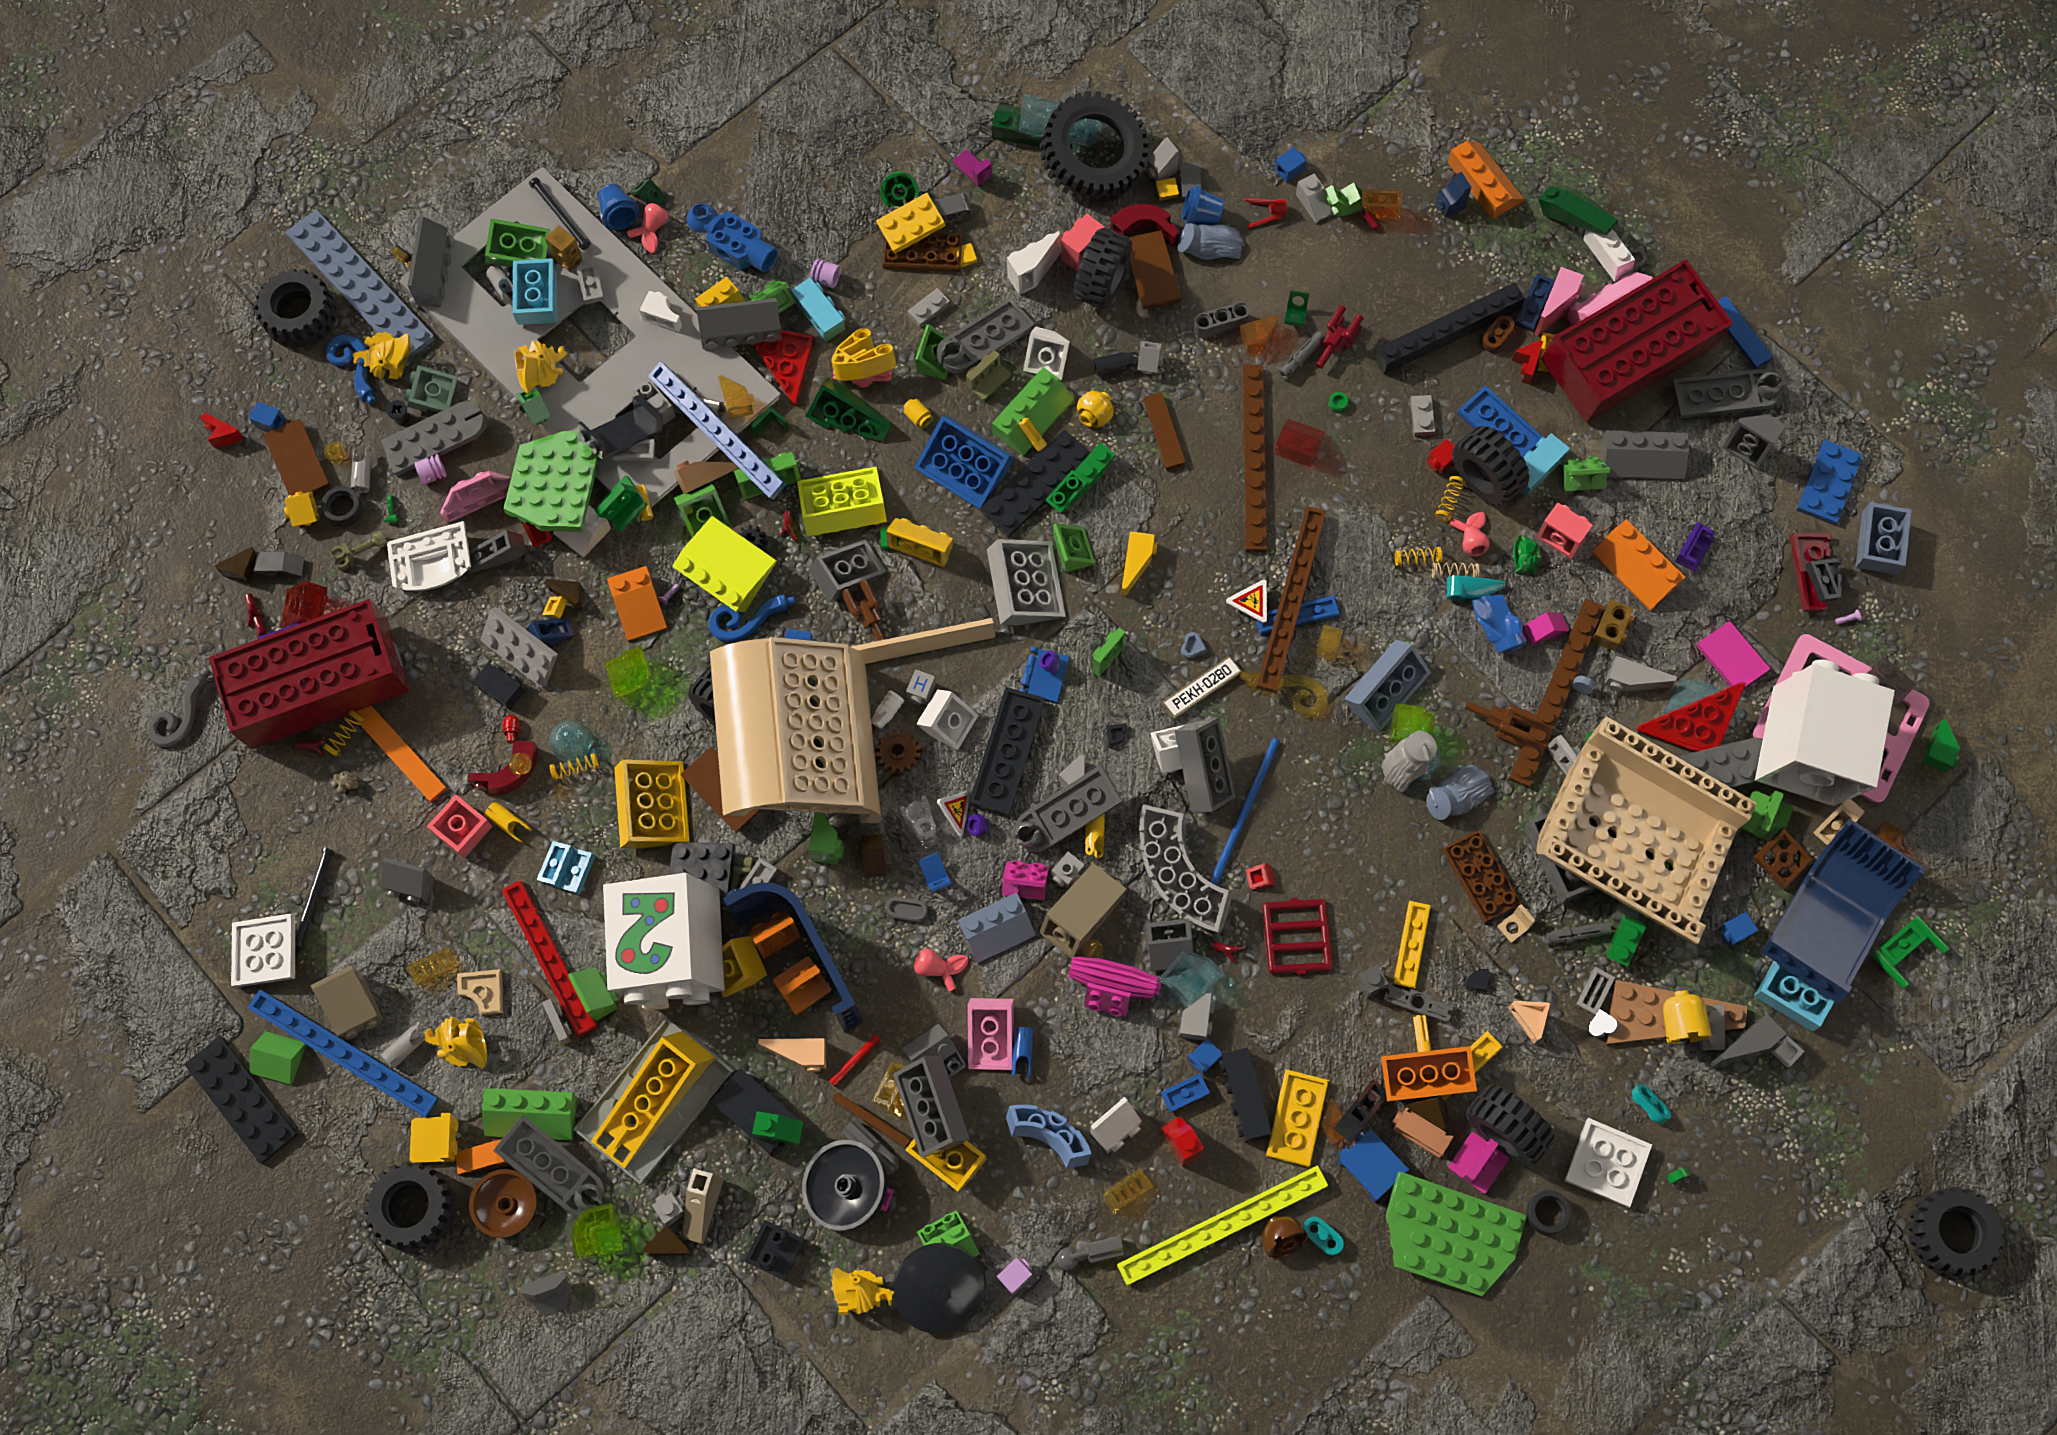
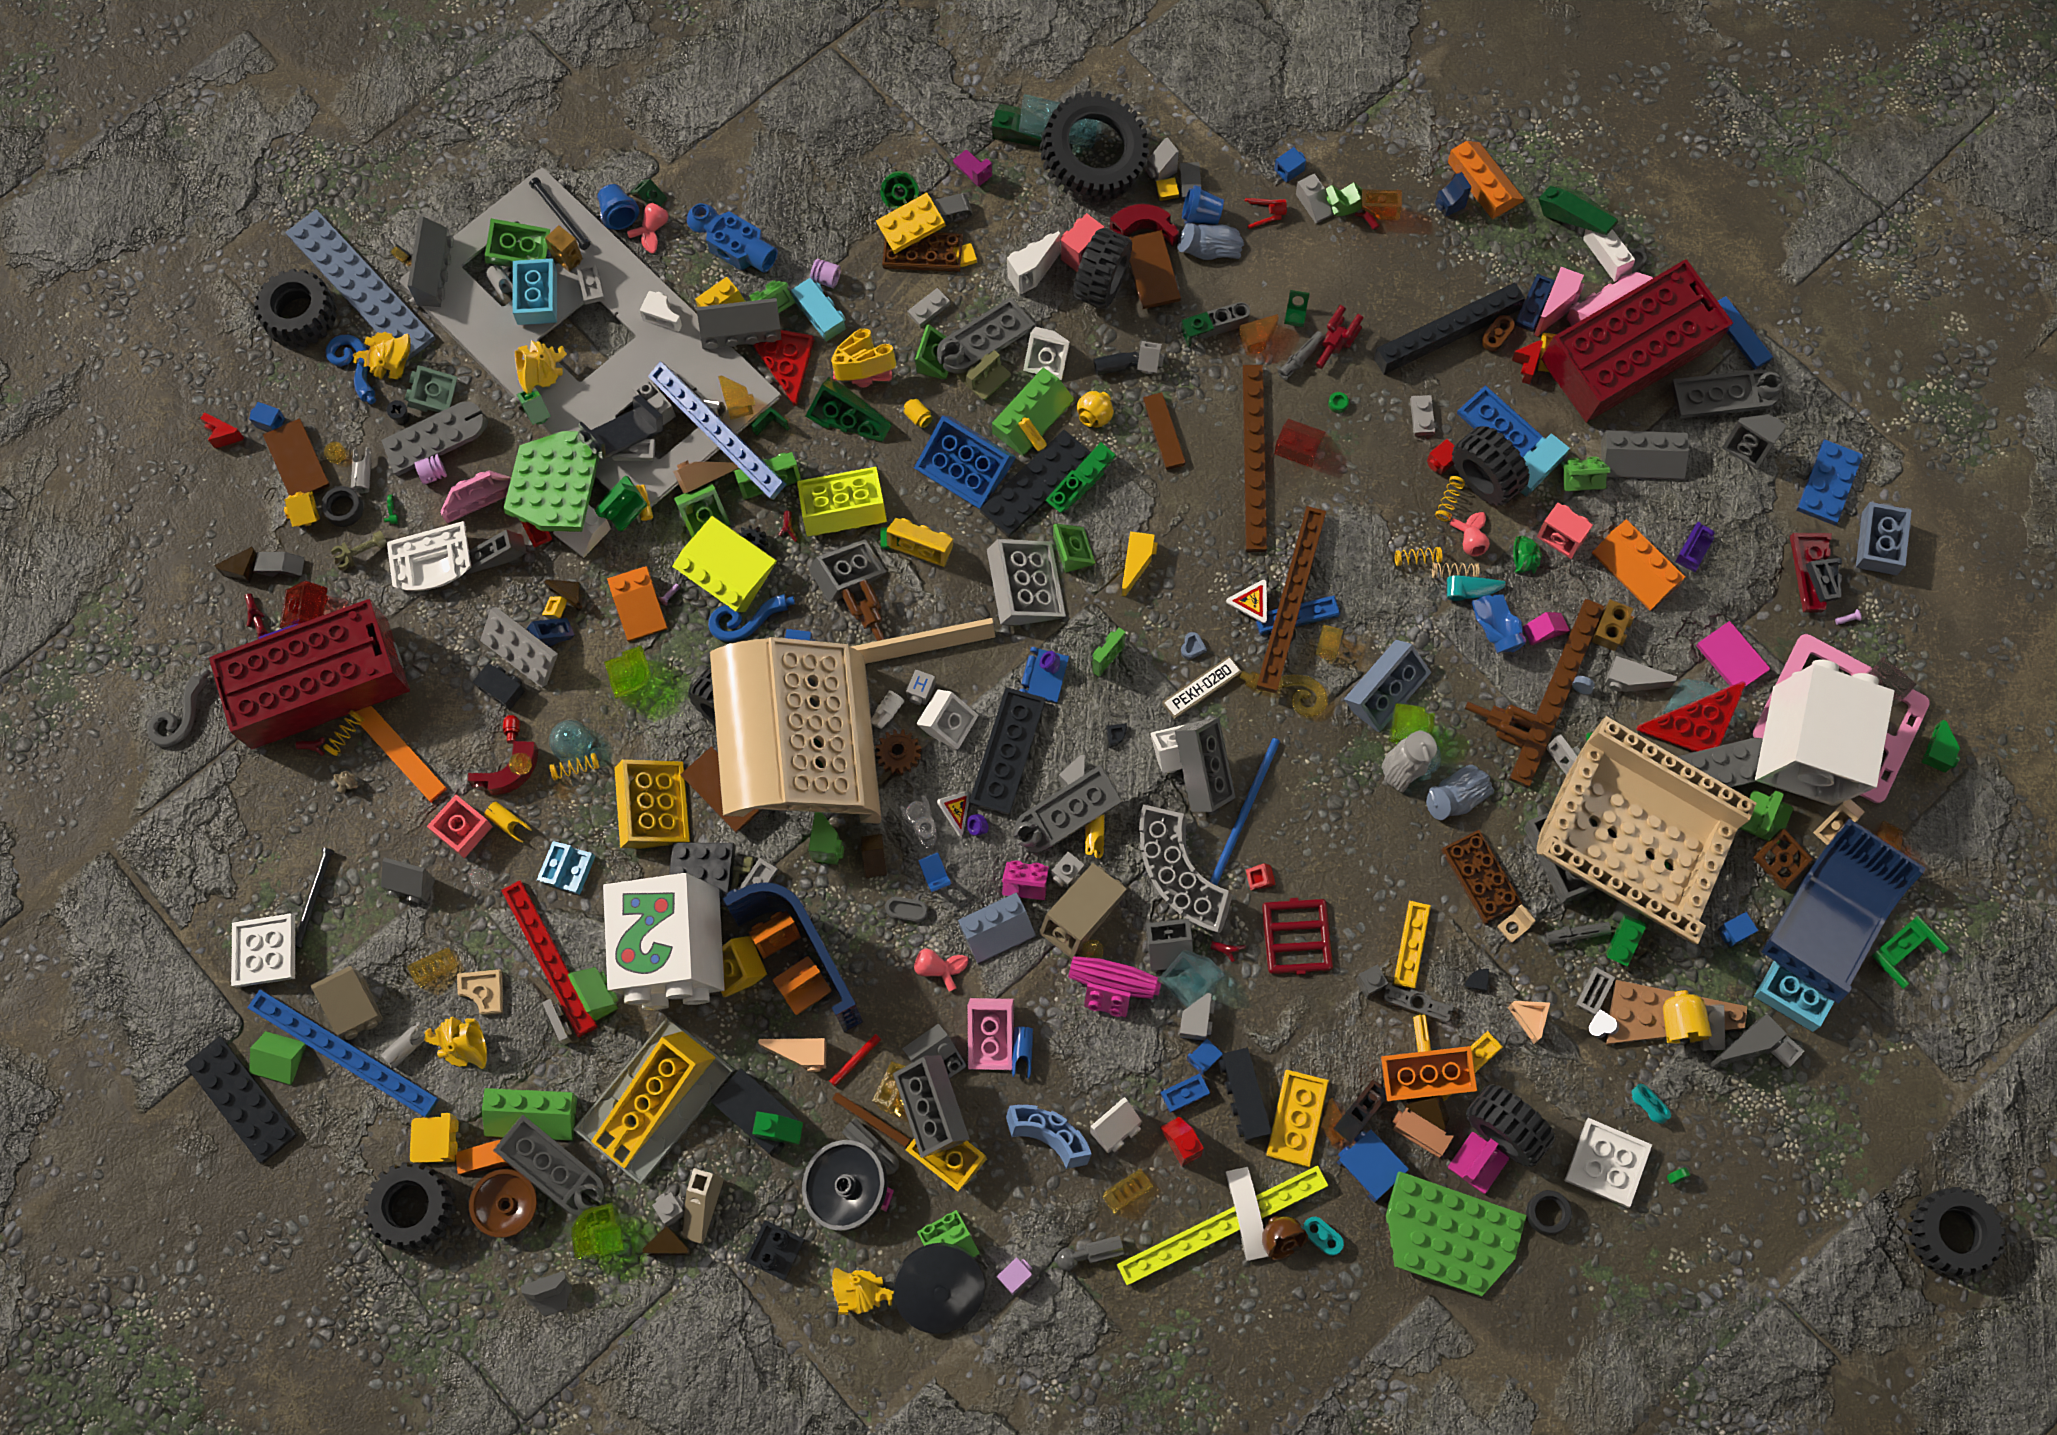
none -> dark green bracket [1181,312,1214,347]
none -> white slope [1226,1167,1268,1261]

